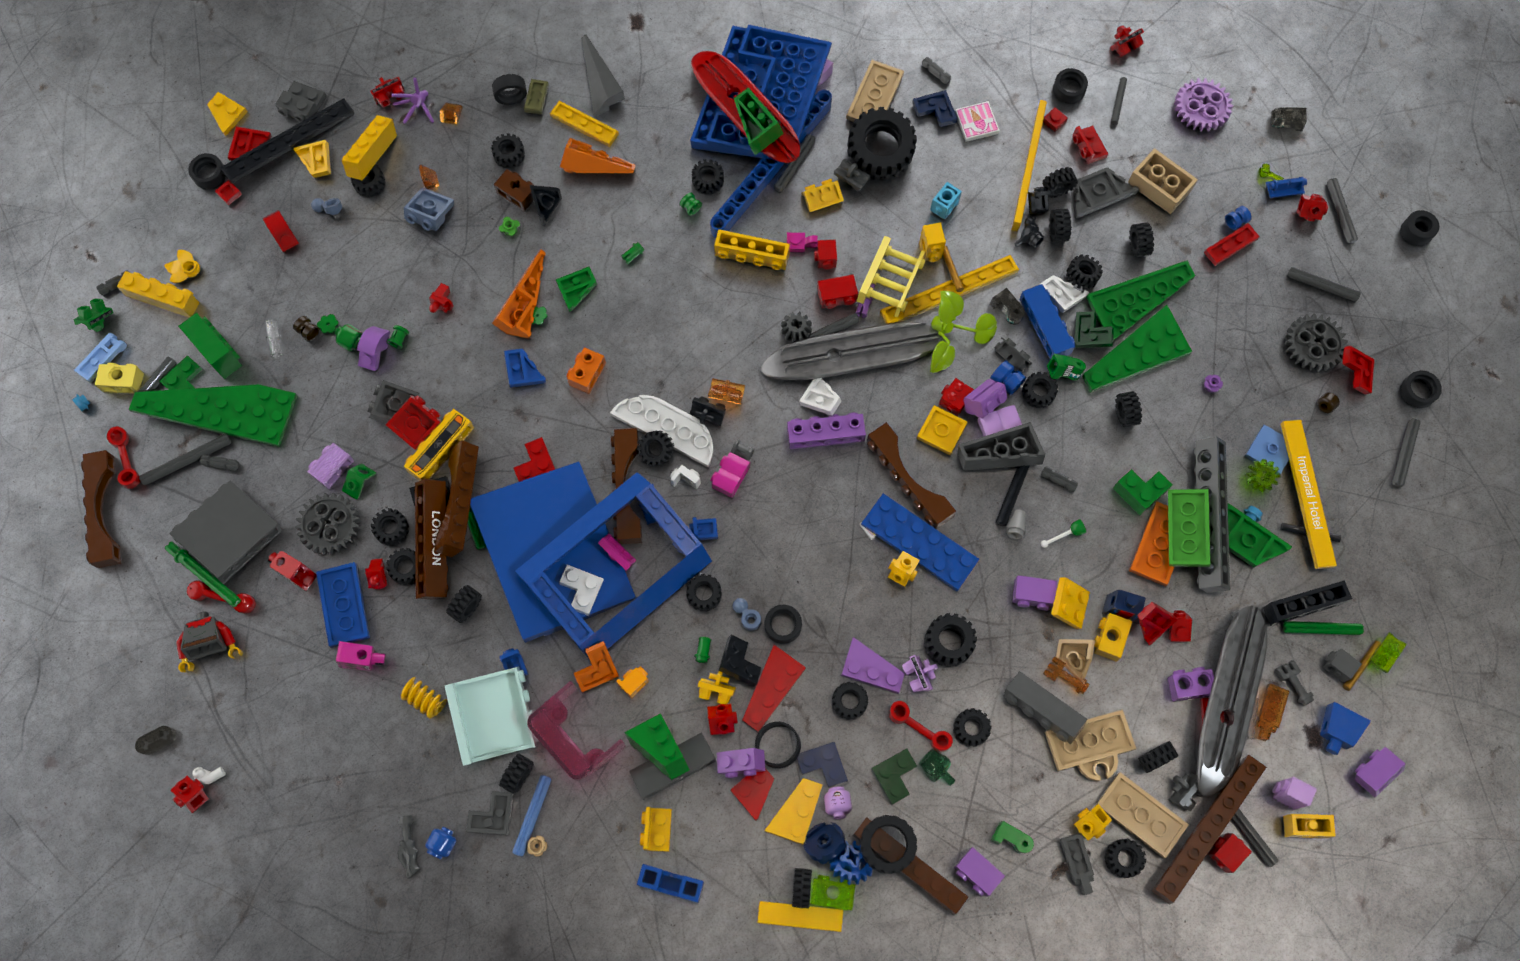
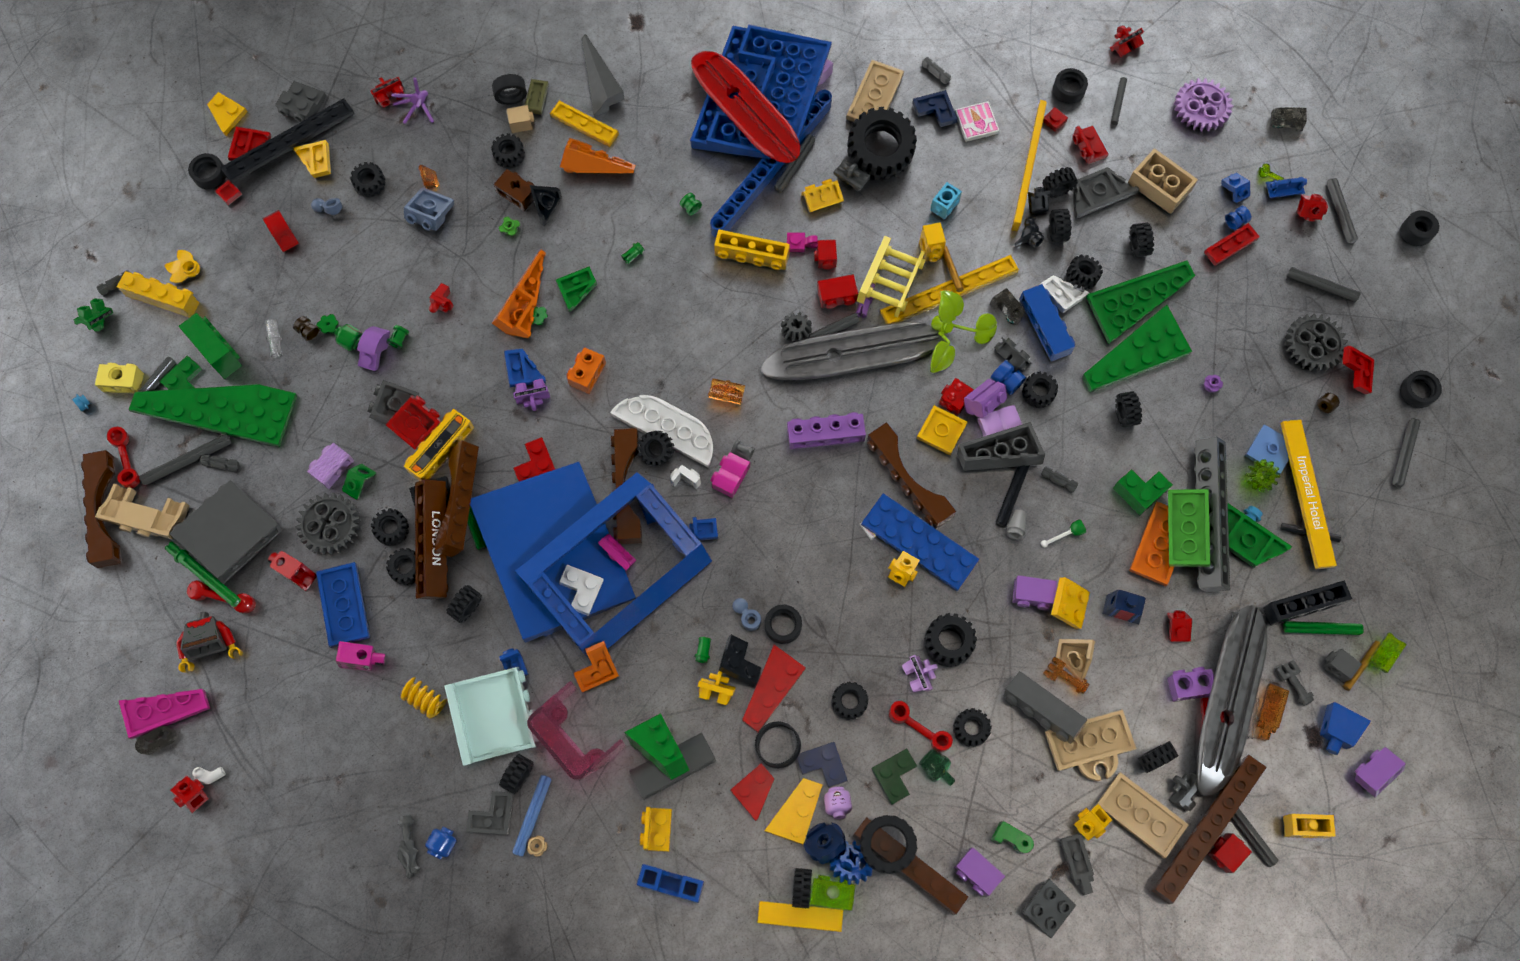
light blue plate [74,333,127,383] -> none
yellow brick [342,115,397,180] -> none
red piece [365,558,388,589] -> none
clear orange slope [440,103,462,125] -> none
light orange brick [616,666,649,699] -> none
black tyre [686,574,722,611] -> none
black hips [690,396,726,427] -> none
black tyre [692,159,724,195] -> none
red brick [707,704,738,735] -> none
medium lavender brick [717,748,765,778] -> none
green wedge [734,88,784,156] -> none
white wing [799,378,842,416] -> none
medium lavender wing [841,637,905,694] -> none
green leg [1047,354,1086,380] -> none
dark green plate [1074,311,1114,349] -> none
yellow brick [1094,613,1132,662] -> none
black tyre [1105,839,1146,878] -> none
red wing [1137,602,1177,646] -> none
lavender brick [1272,777,1317,810] -> none
none -> tan bracket [95,484,190,539]
none -> dark pink wing [118,689,210,739]
none -> tan brick [507,105,535,133]
none -> medium lavender hips [513,379,550,411]
none -> dark grey hinge [1022,879,1076,938]
none -> blue bracket [1222,172,1250,203]

